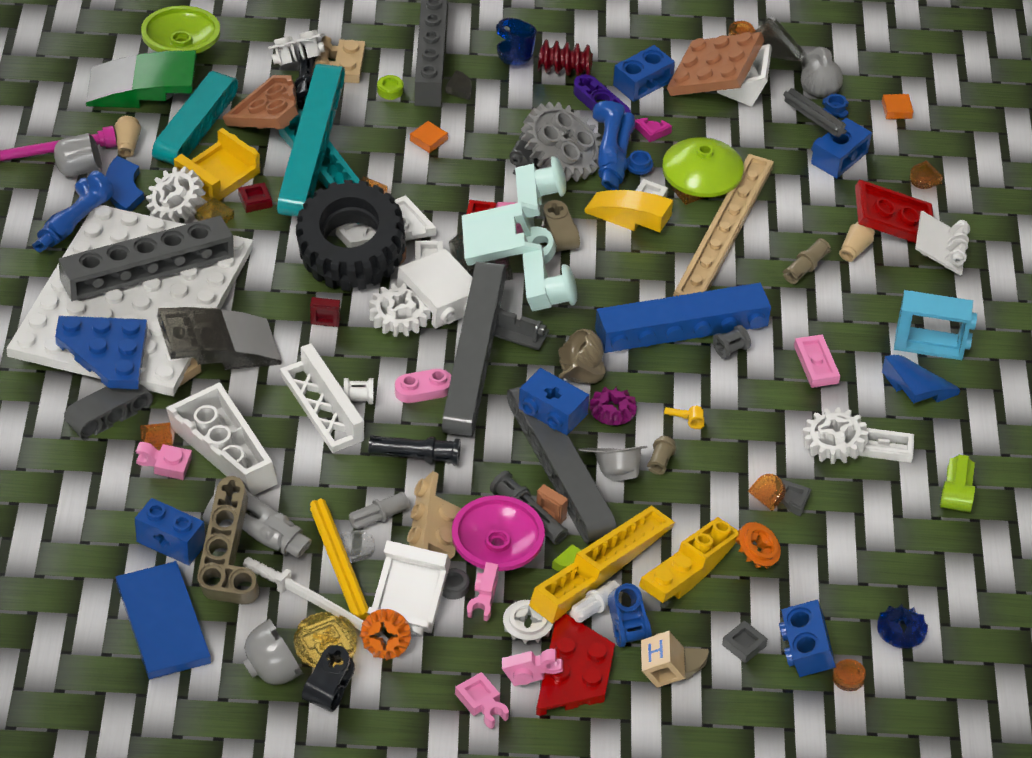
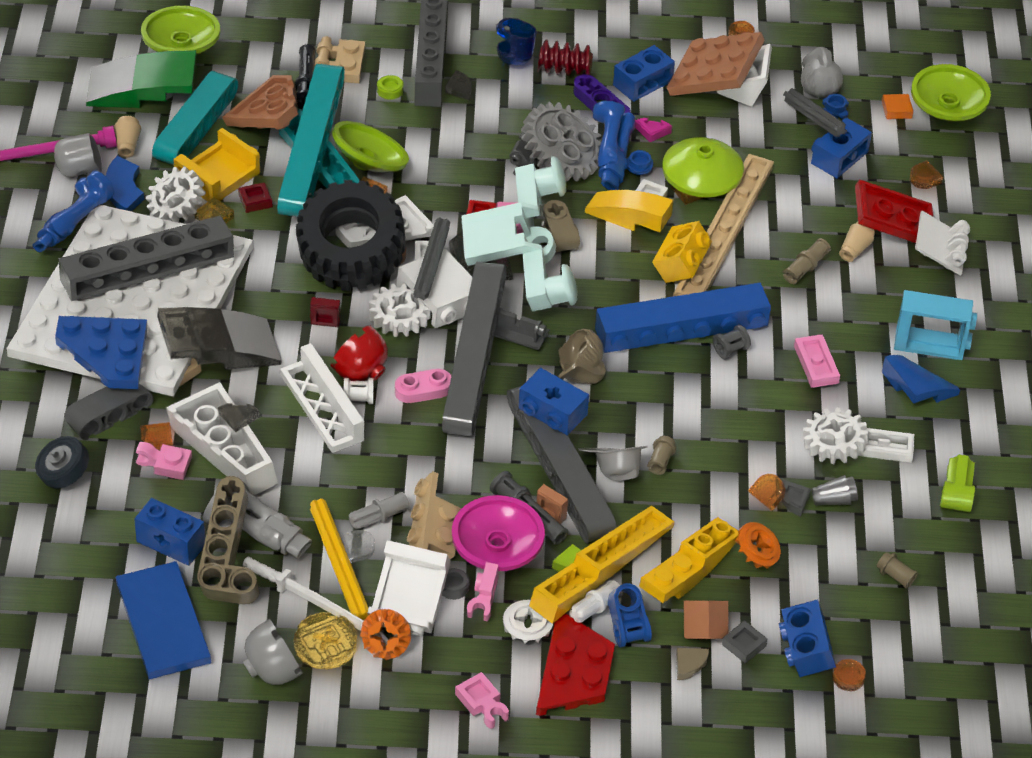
white hinge [268,30,325,66] -> none
black piece [302,645,355,712] -> none
black pin [368,435,461,466] -> none
orange tile [410,121,448,153] -> none
bright pink plate [502,649,563,686] -> none
magenta gear [590,386,637,425] -> none
tan brick [641,631,685,688] -> none
yellow hand [664,405,704,429] -> none
clear smoke slope [752,14,806,61] -> none
clear blue gear [877,604,928,648] -> none
none -> black wheel [35,436,89,489]
none -> clear smoke tile [218,403,261,432]
none -> red cylinder [330,325,388,381]
none -> lime dish [332,121,409,172]
none -> dark grey axle [413,217,450,300]
none -> yellow brick [652,221,712,283]
none -> nougat panel [684,601,728,639]
none -> flat silver cone [812,475,858,506]
none -> dark tan pin [877,552,918,589]
none -> lime dish [911,64,991,121]

